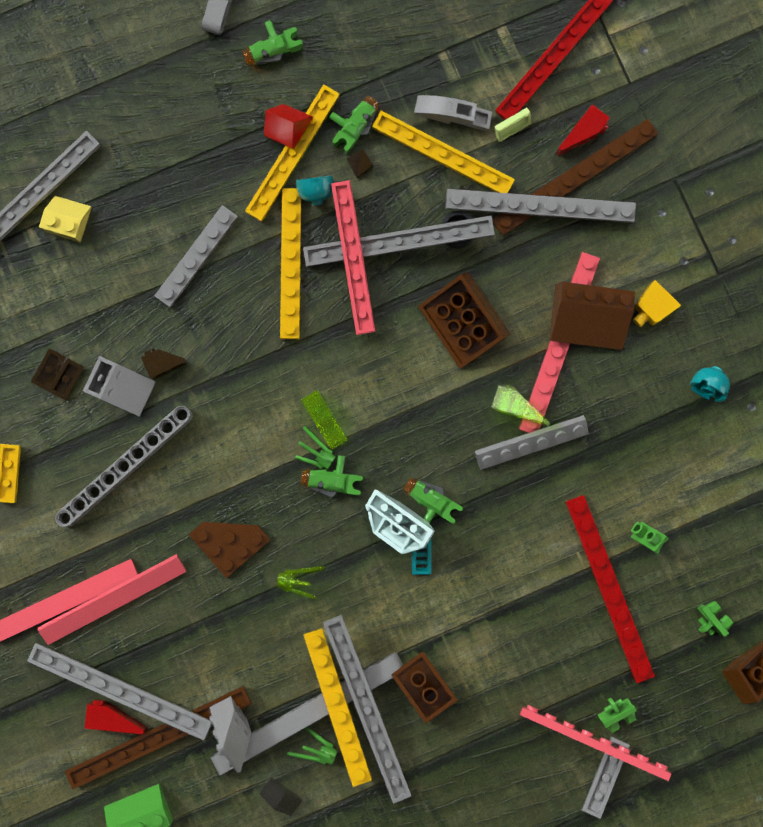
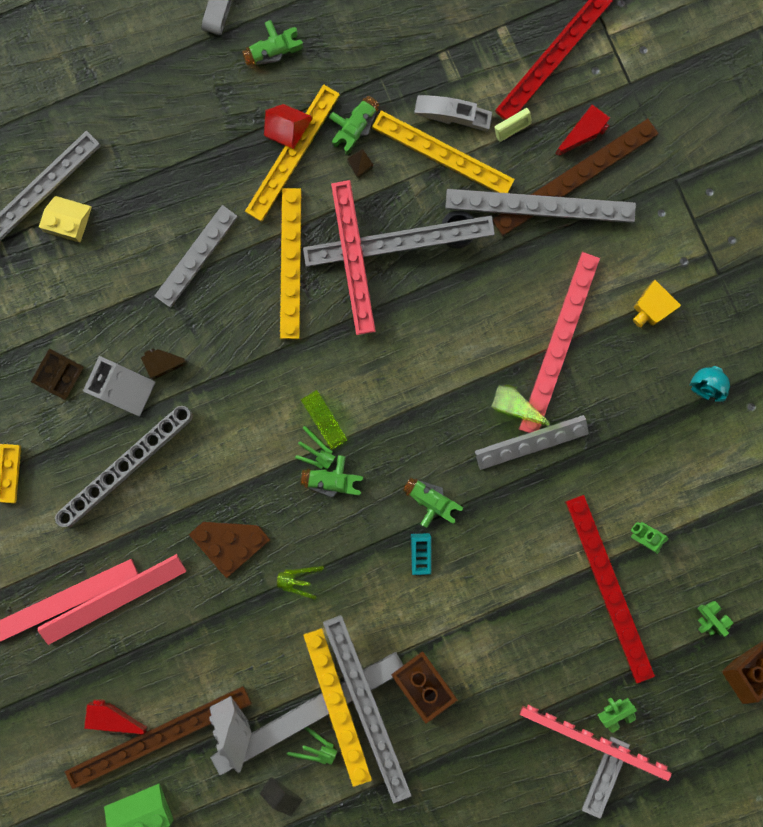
light grey plate [27,643,212,740] -> none
teal cylinder [296,176,334,205] -> none
light aqua wedge [365,489,435,554] -> none
reddish brown slope [418,272,511,369] -> none
reddish brown slope [549,282,635,350] -> none

